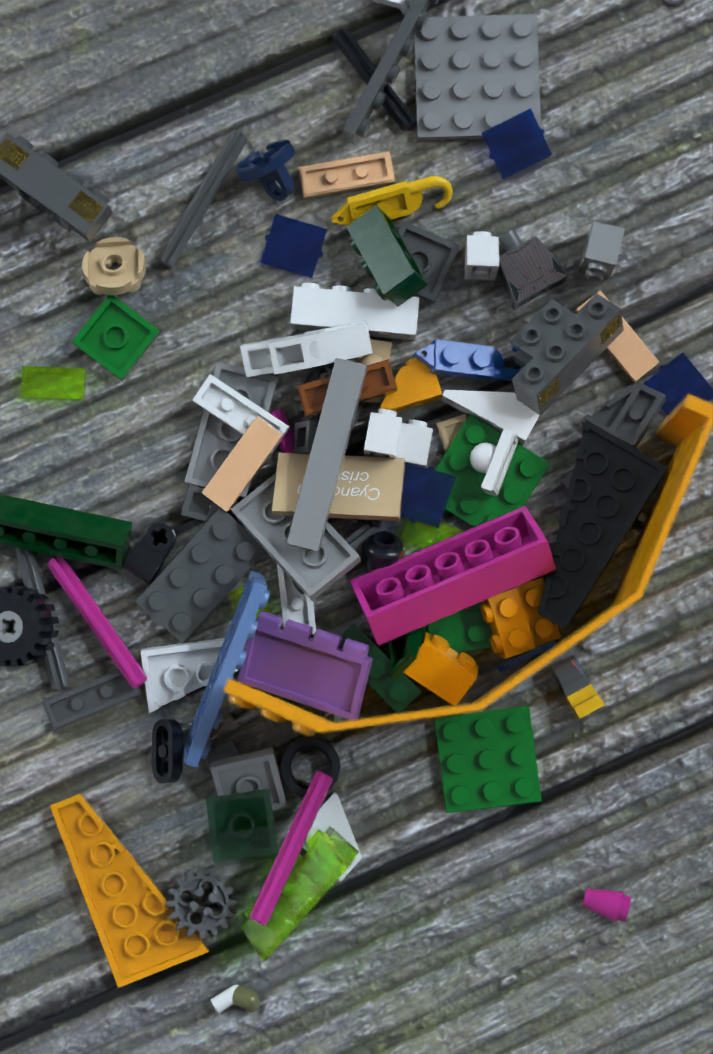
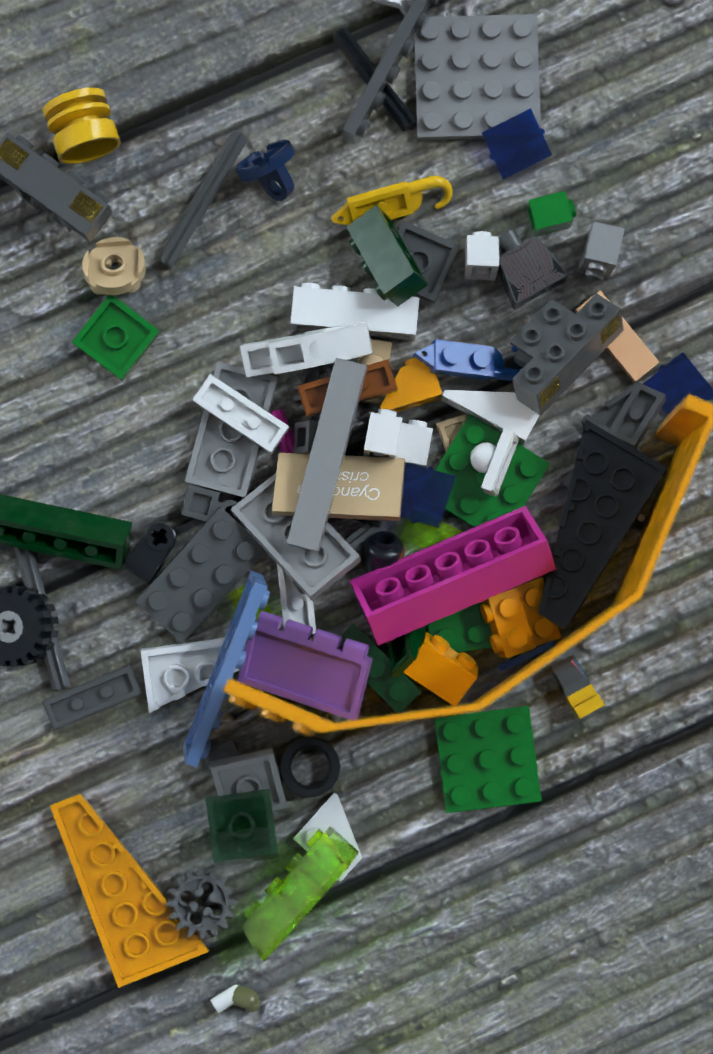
clear neon green tile [21,366,86,401] -> none
dark pink axle [47,556,147,689] -> none
black plate [152,719,183,783] -> none
light nougat tile [202,416,284,512] -> none
dark pink axle [250,771,333,925] -> none
clear blue piece [261,214,327,278] -> none
light nougat tile [298,151,395,200] -> none
dark pink cone [582,888,632,923] -> none
none -> yellow wheel [42,88,121,165]
none -> green brick [526,191,576,237]

